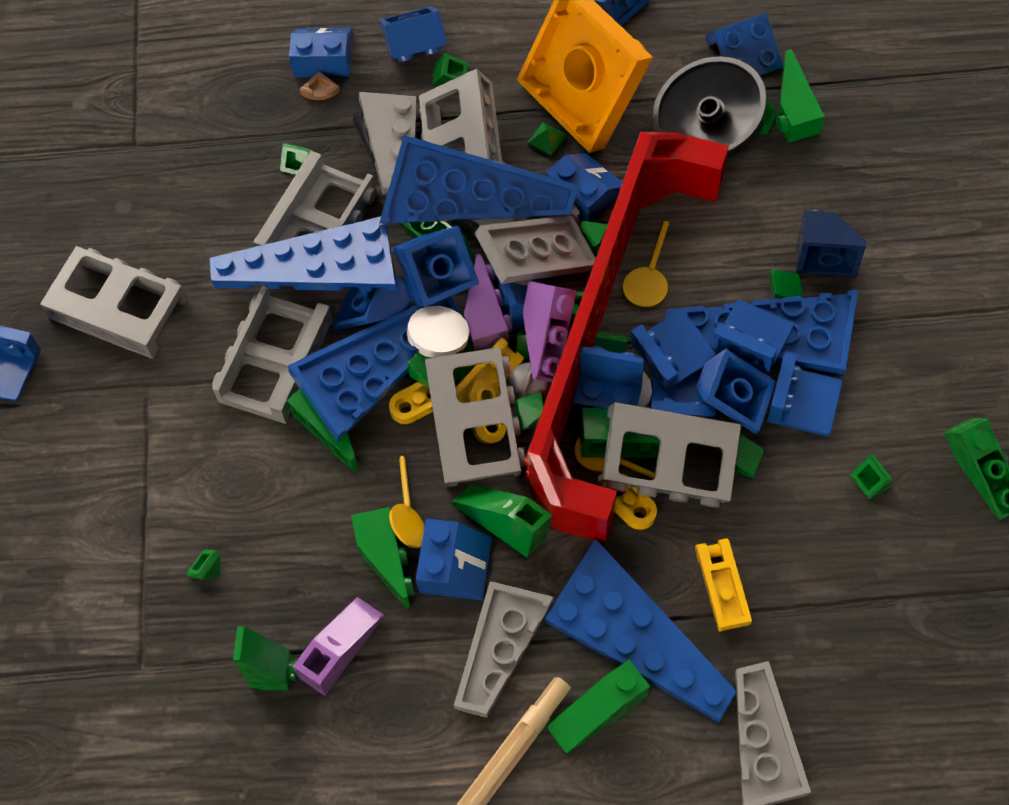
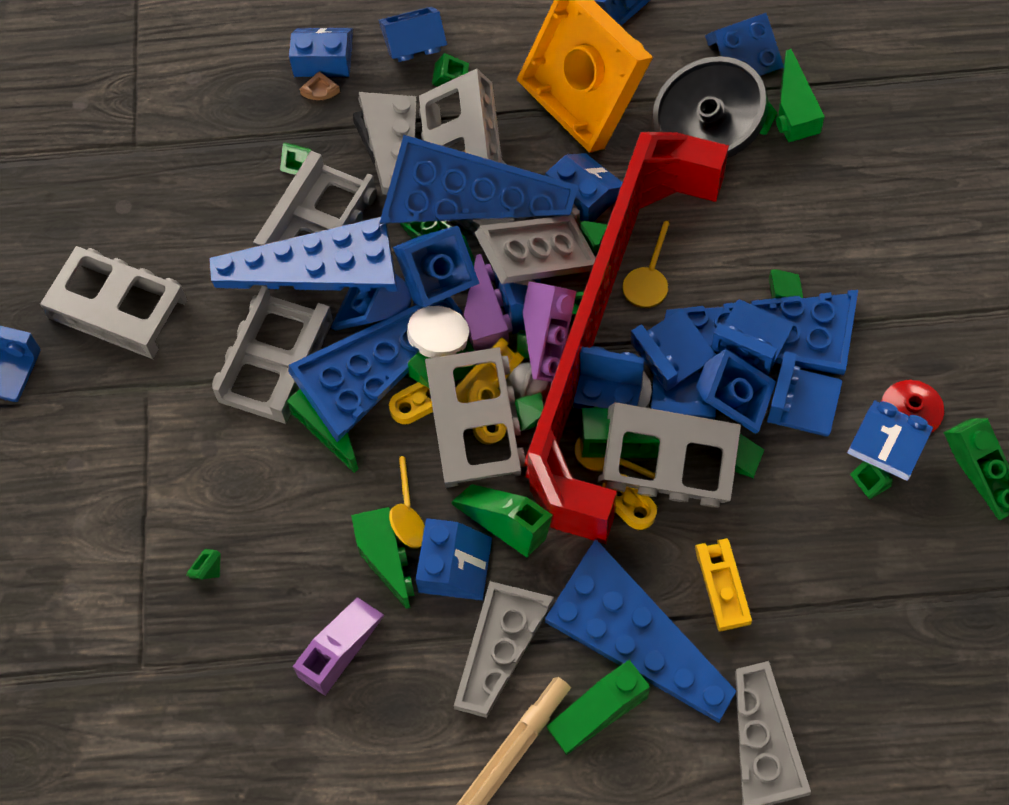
green slope [233,626,297,691] -> none
green slope [527,122,567,158] -> none
green slope [595,332,629,354] -> none
dark blue slope [796,209,866,277] -> none
none -> blue slope [847,400,934,481]
none -> red dish [881,380,944,434]

